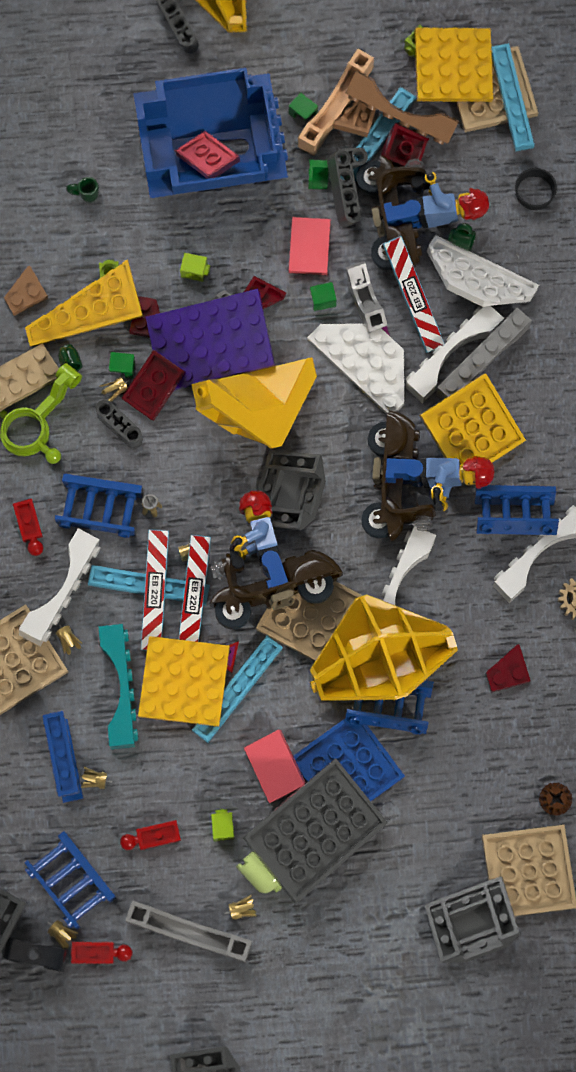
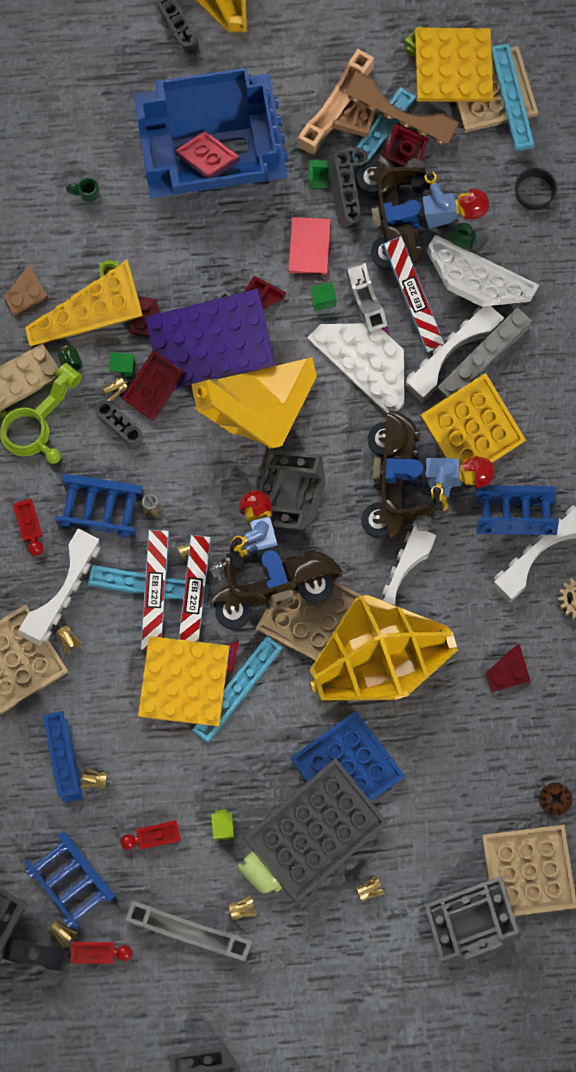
teal arch [98,624,139,750] -> none
lime brick [180,252,210,282] -> none
coral tile [244,729,305,803] -> none
green panel [288,93,318,120] -> none
blue fence [345,680,434,735] -> none
none -> pearl gold piece [353,874,386,902]

